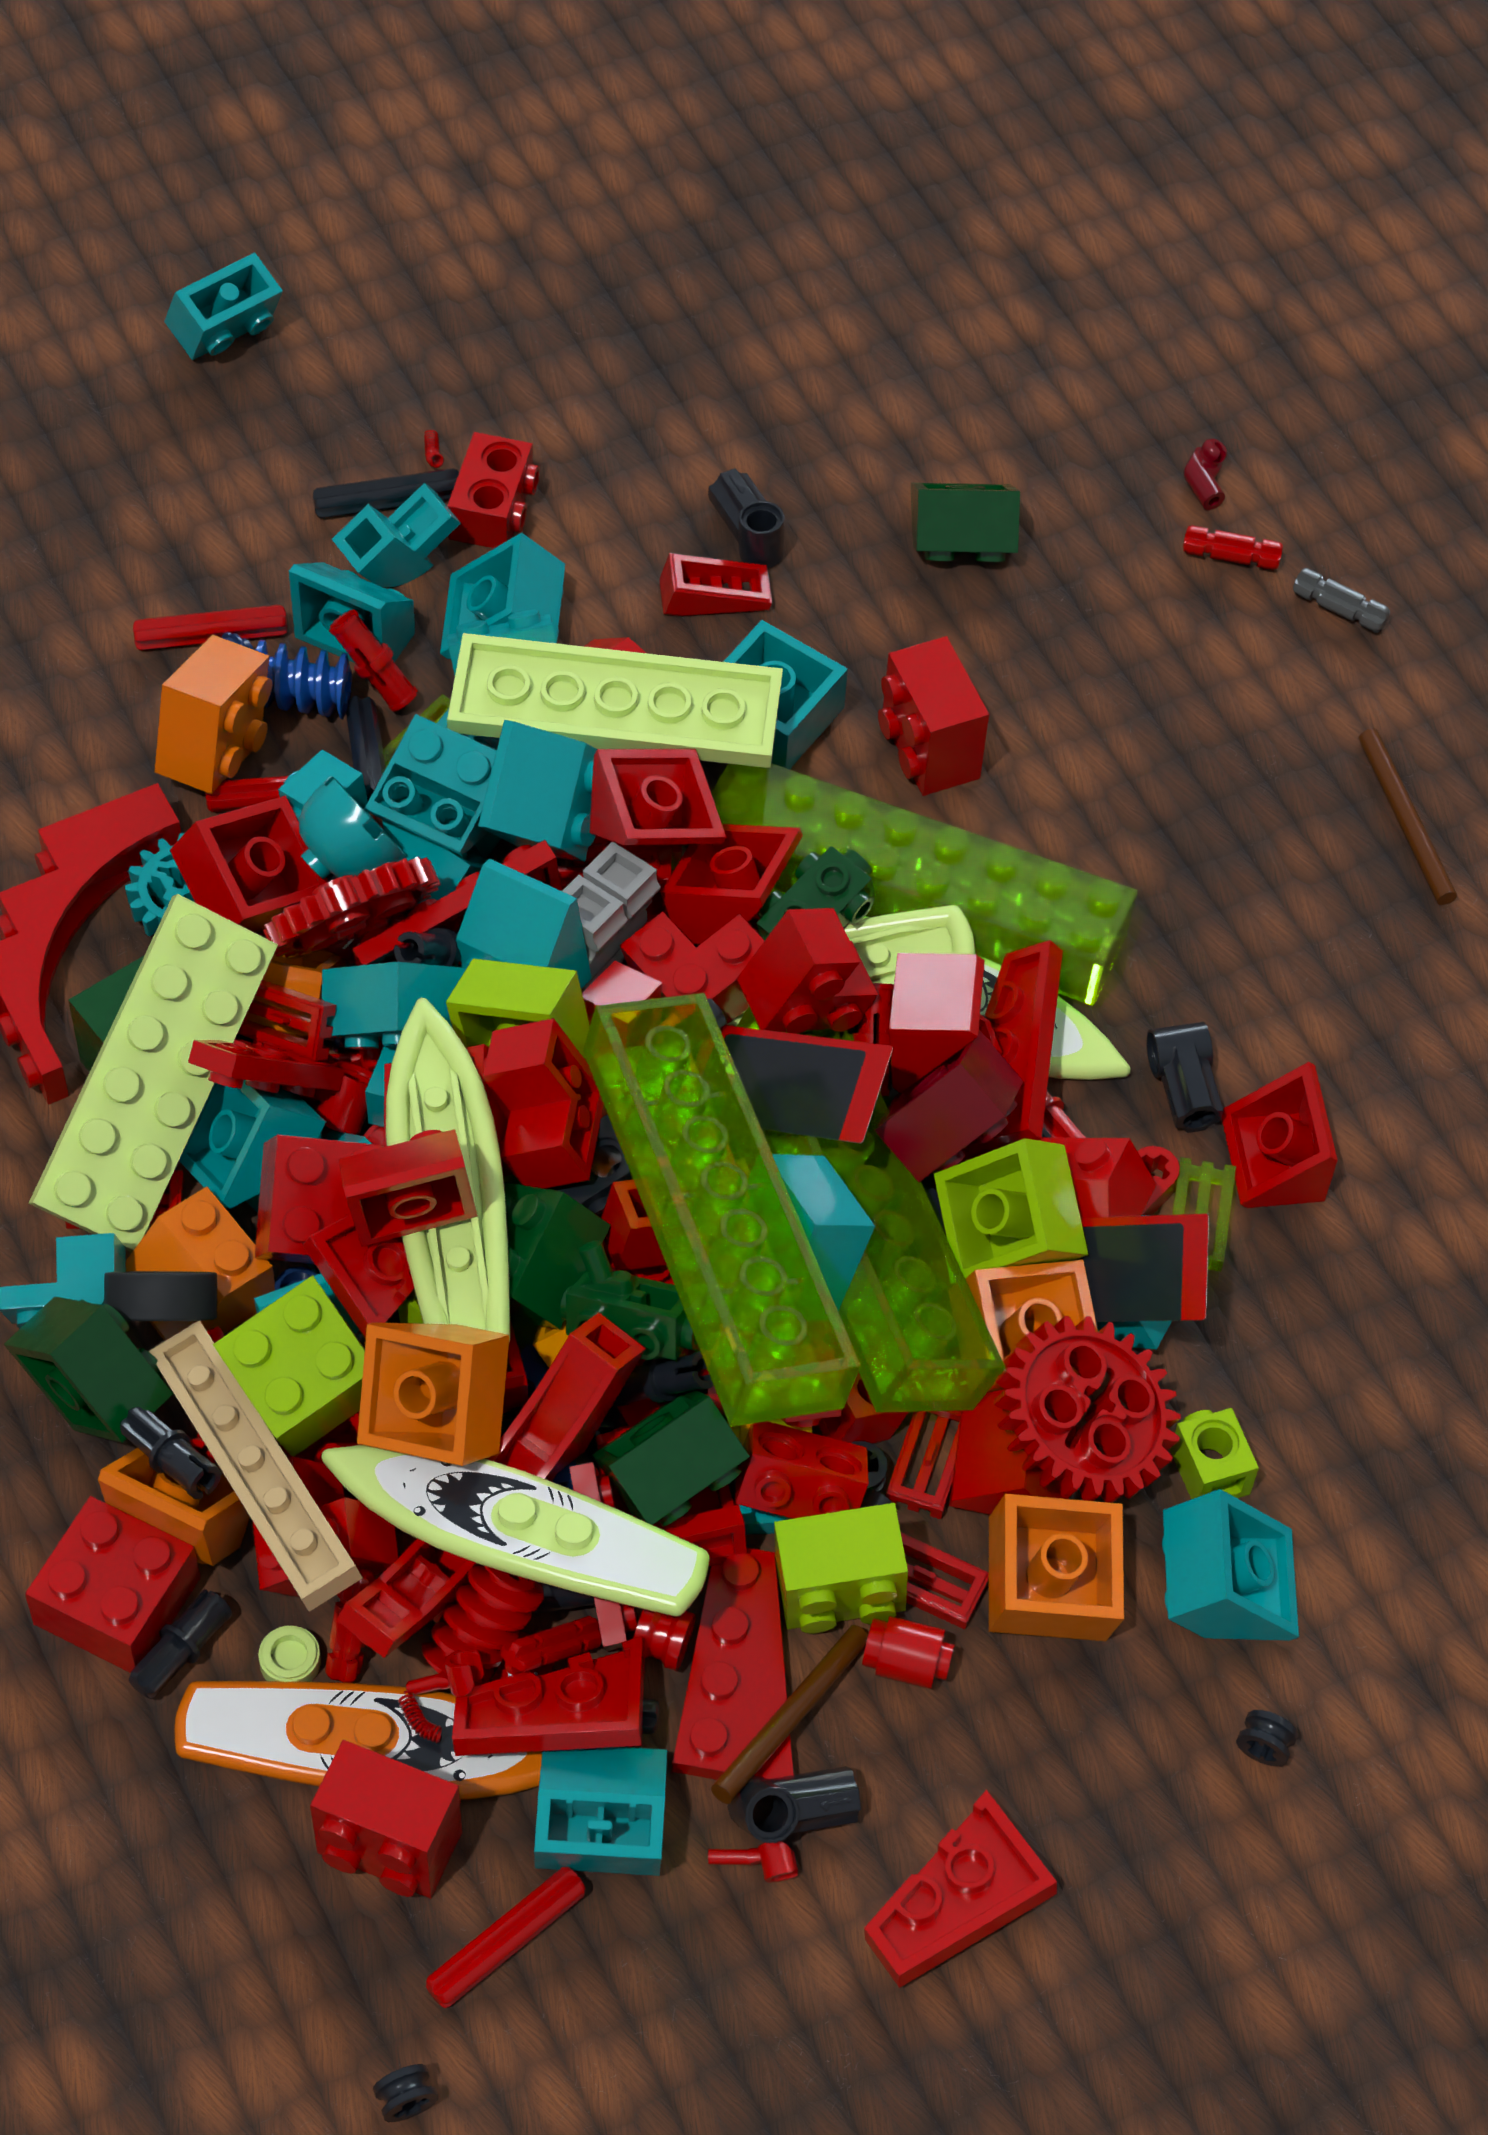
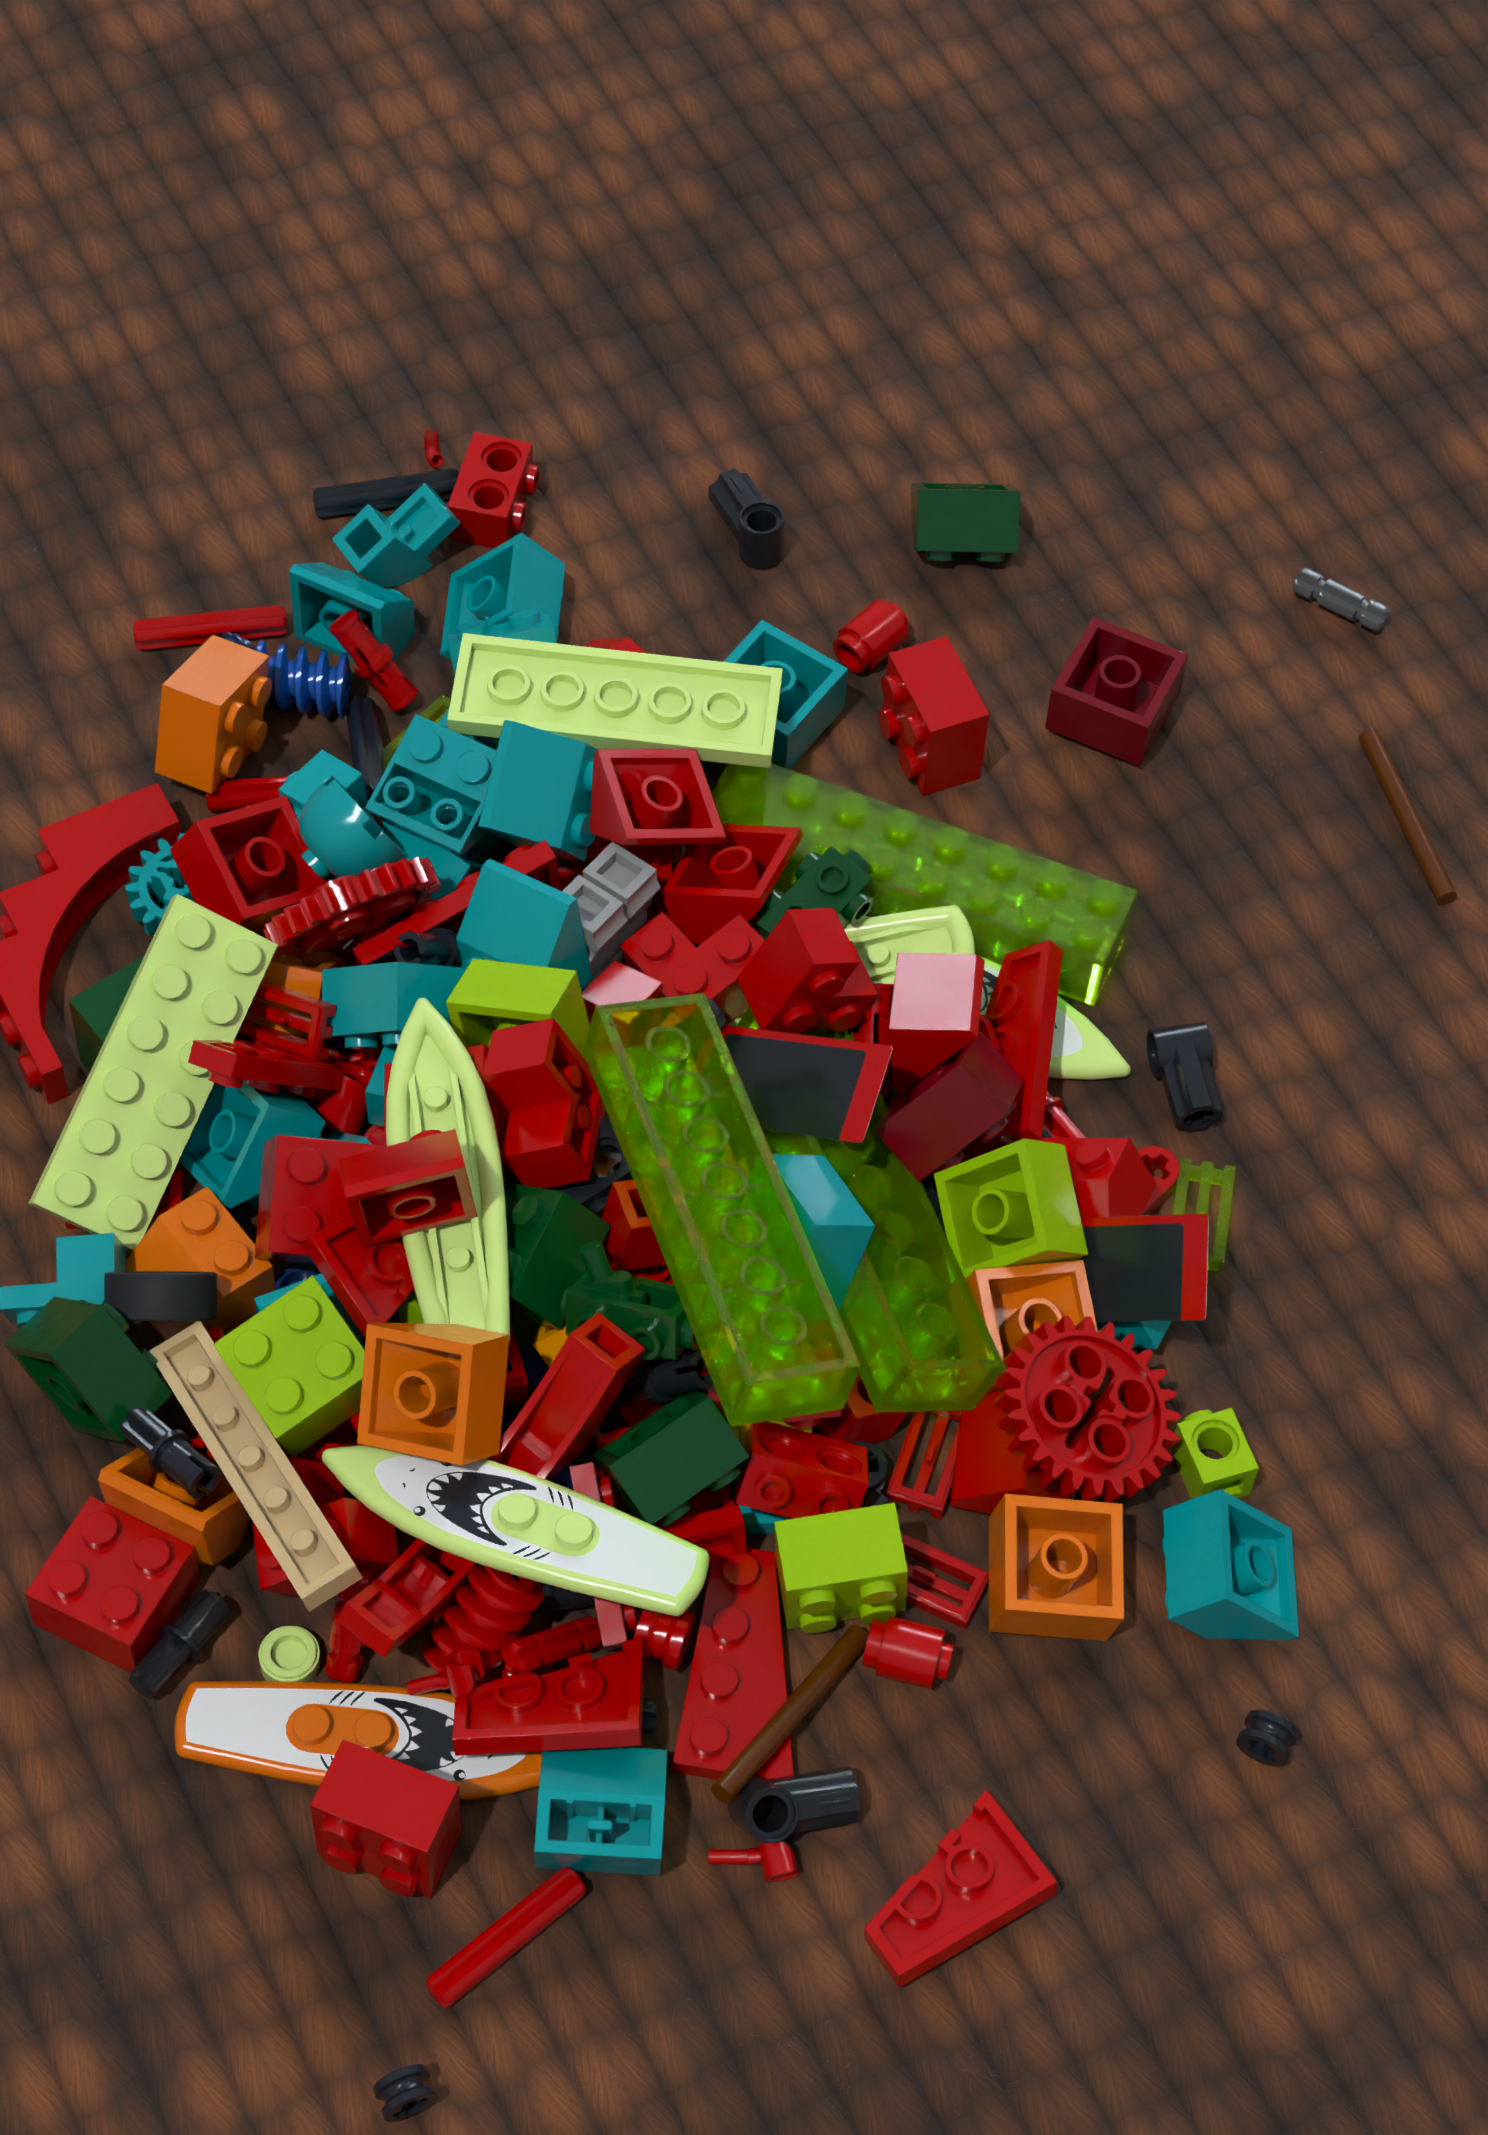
teal brick [164,252,283,360] -> none
red leg [398,1691,442,1744] -> none
red slope [660,553,772,616] -> none
red axle [1183,525,1283,570] -> none
dark red arm [1184,439,1227,510] -> none
red slope [1222,1062,1338,1208] -> none
none -> red brick [833,600,909,673]
none -> dark red brick [1045,616,1188,766]

